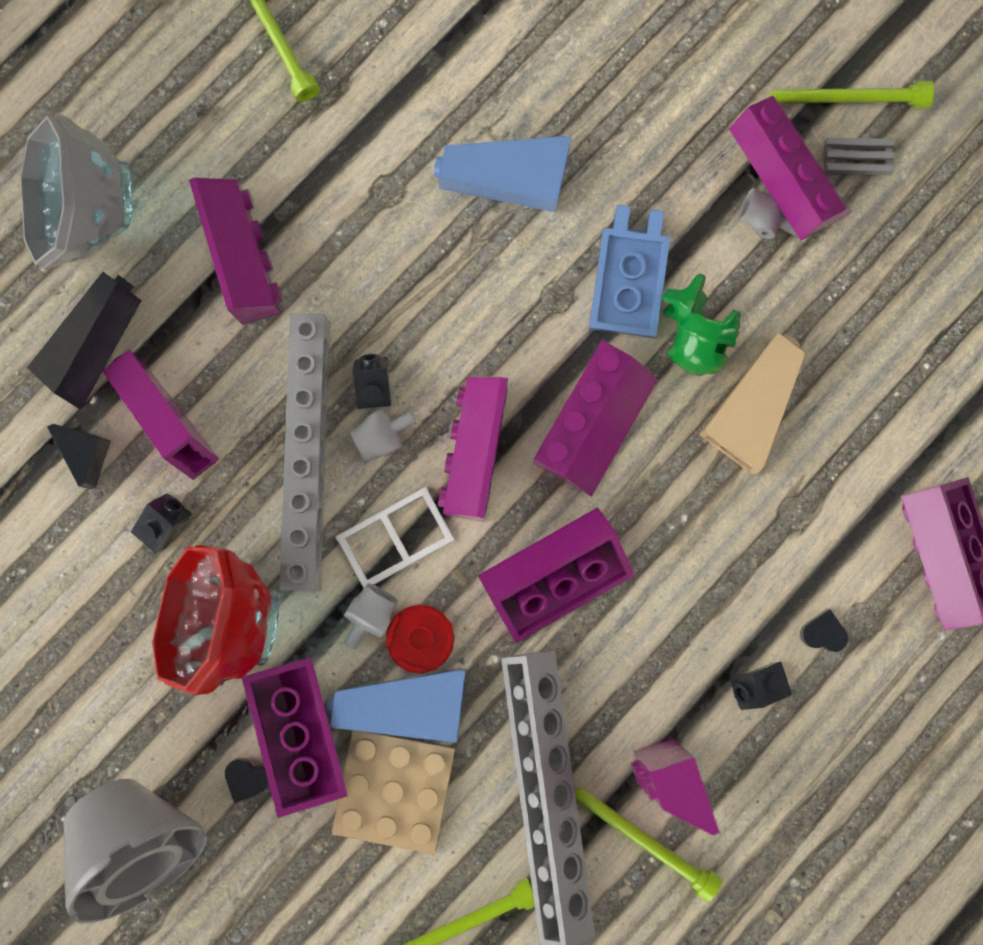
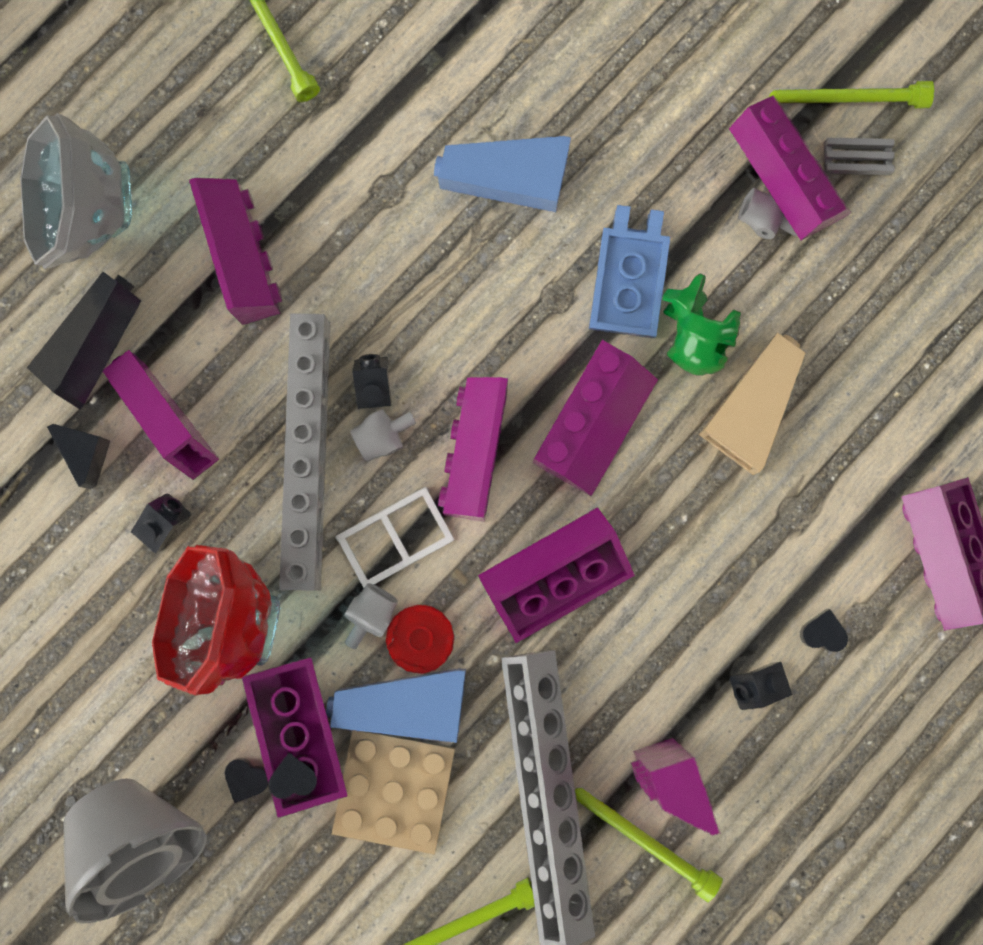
none -> black tile [269,752,317,799]

